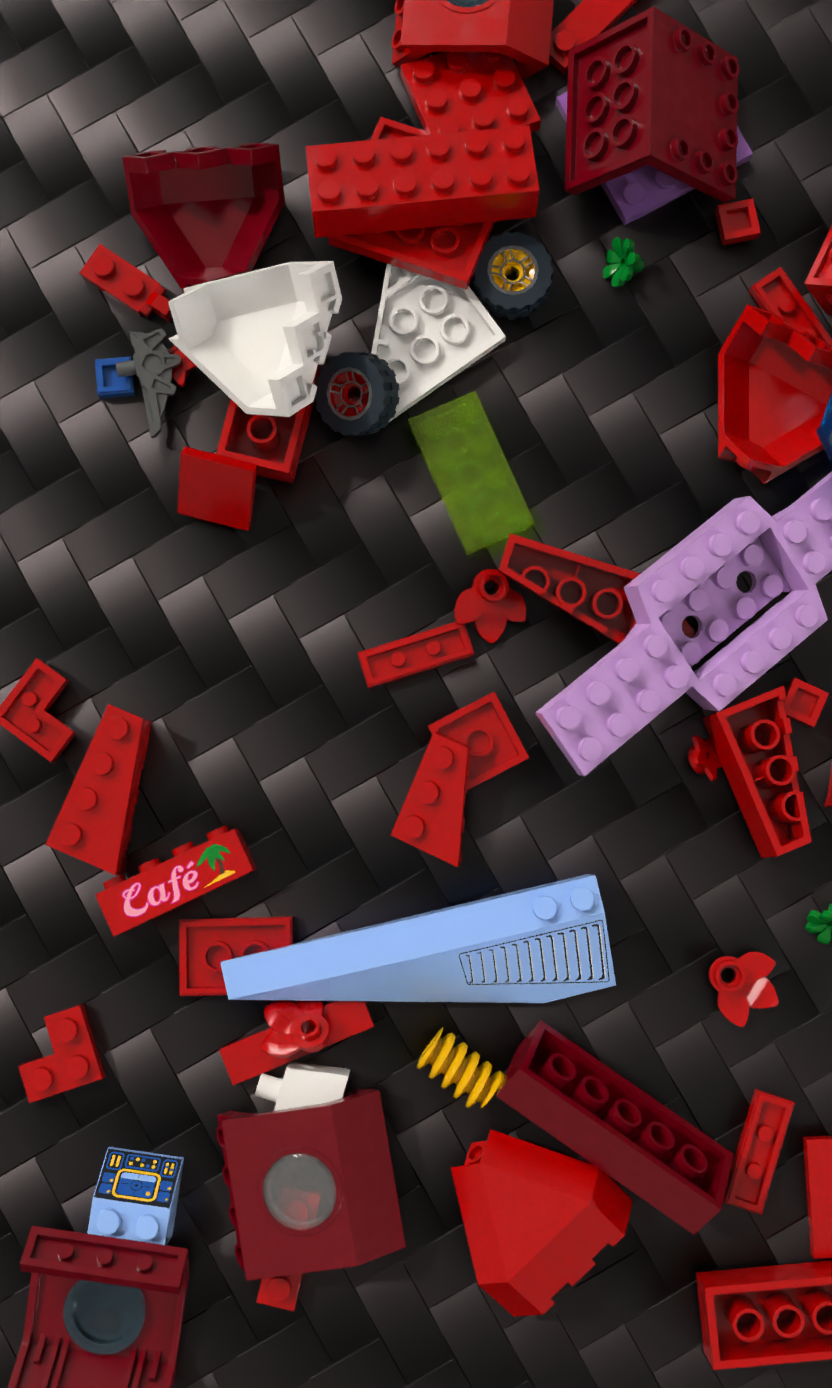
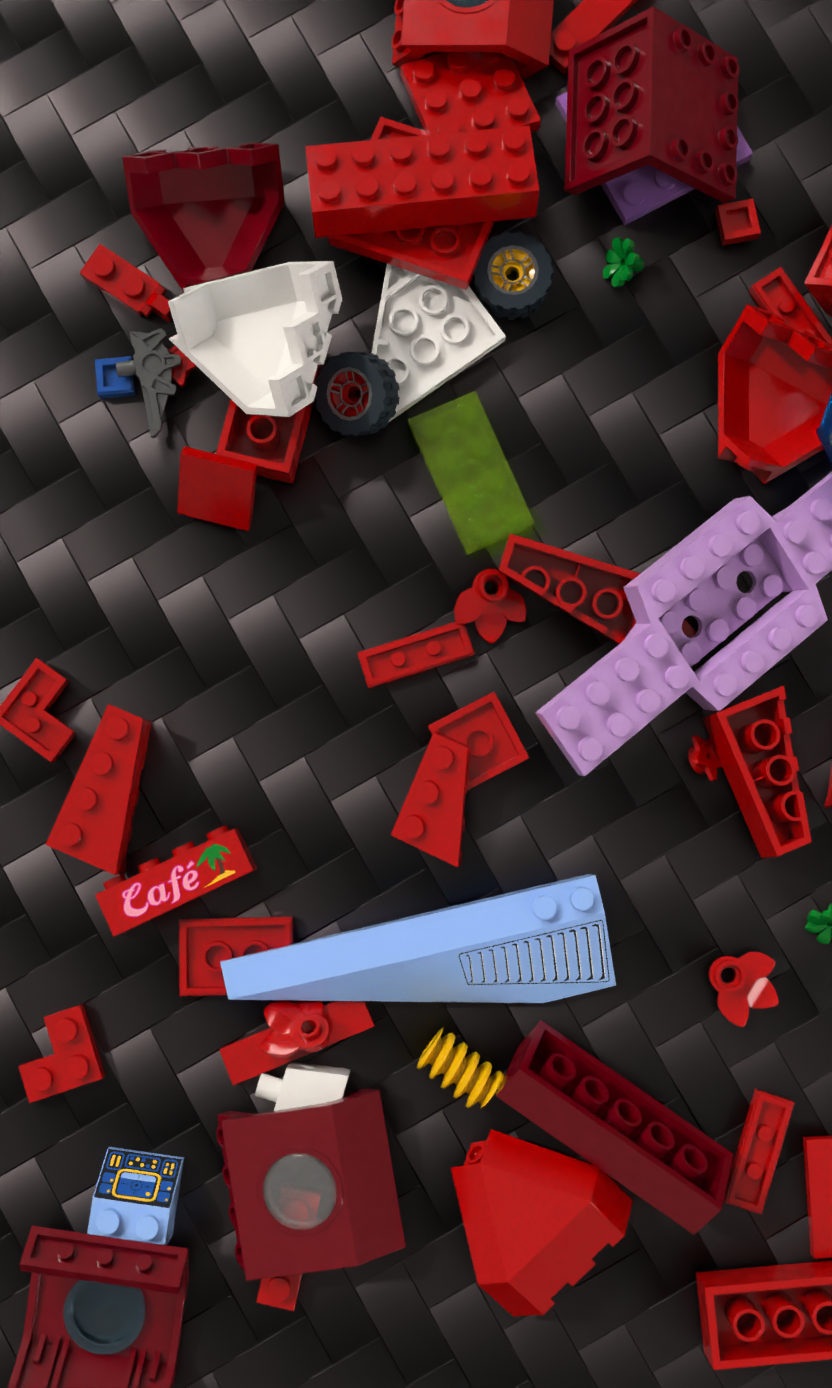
red plate [784,678,829,728] -> none

